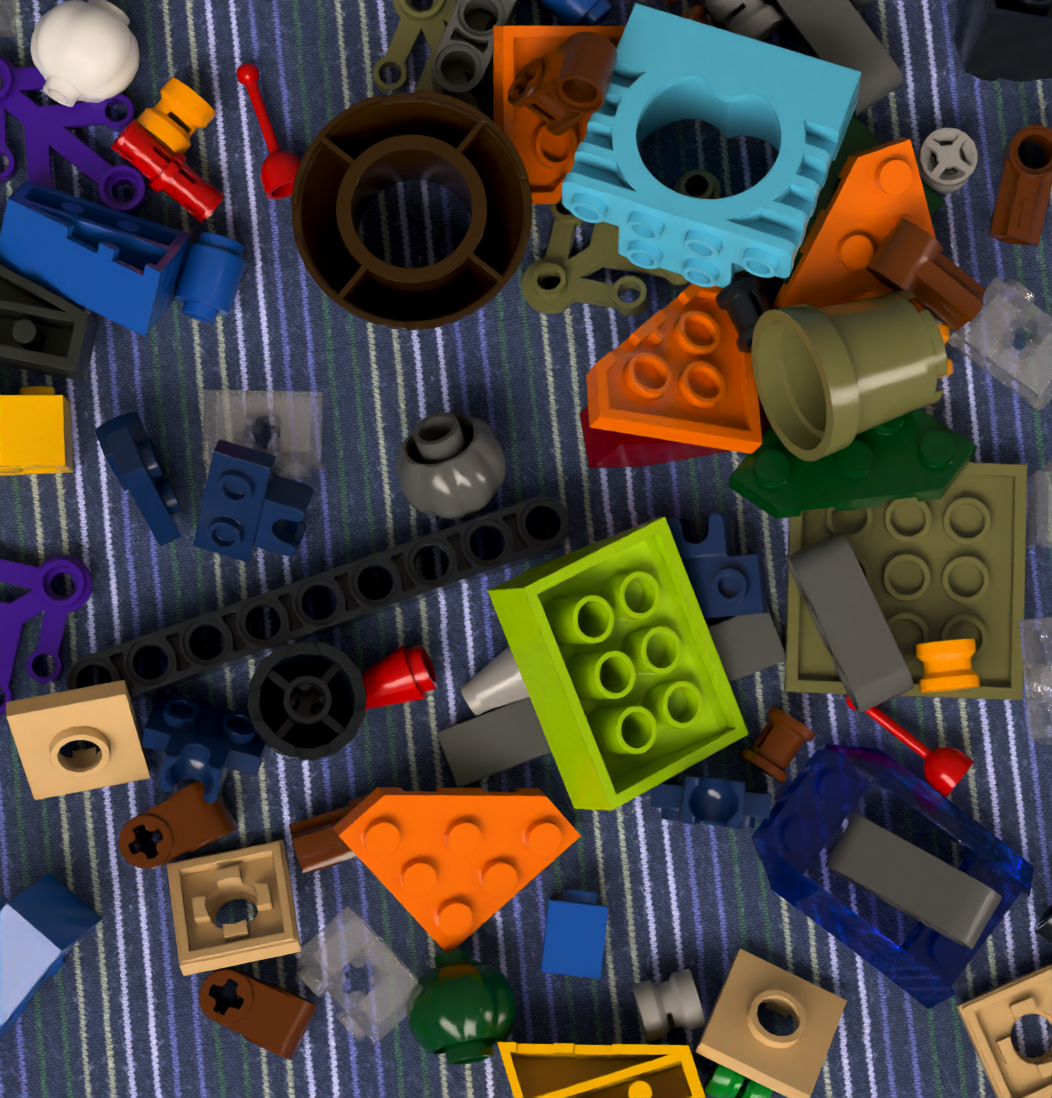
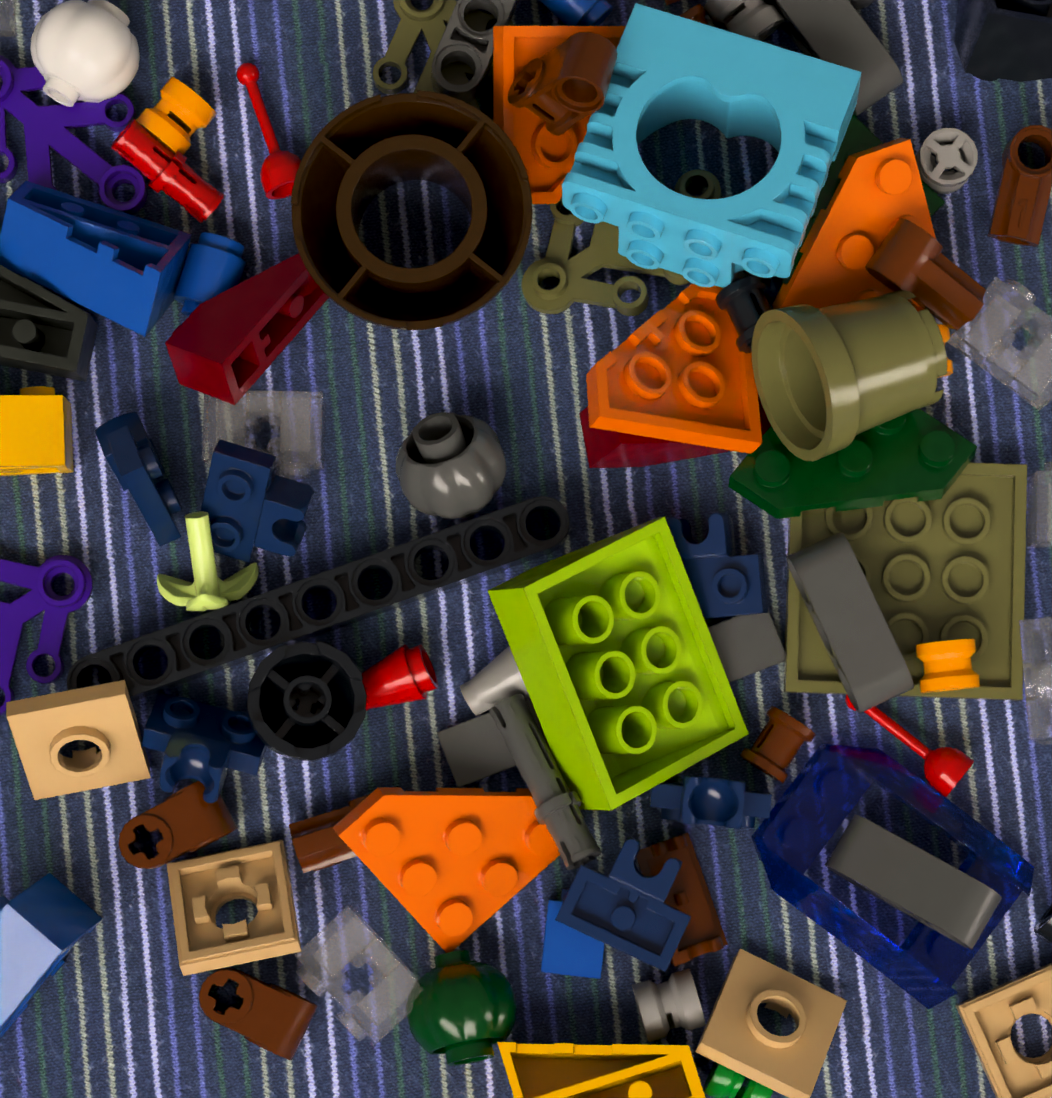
none -> yellowish green plant [157,511,259,611]
none -> dark red slope [165,253,329,405]
none -> dark grey pin [489,694,602,870]
none -> dark blue plate [555,836,691,972]
none -> reddish brown hinge [635,832,728,966]

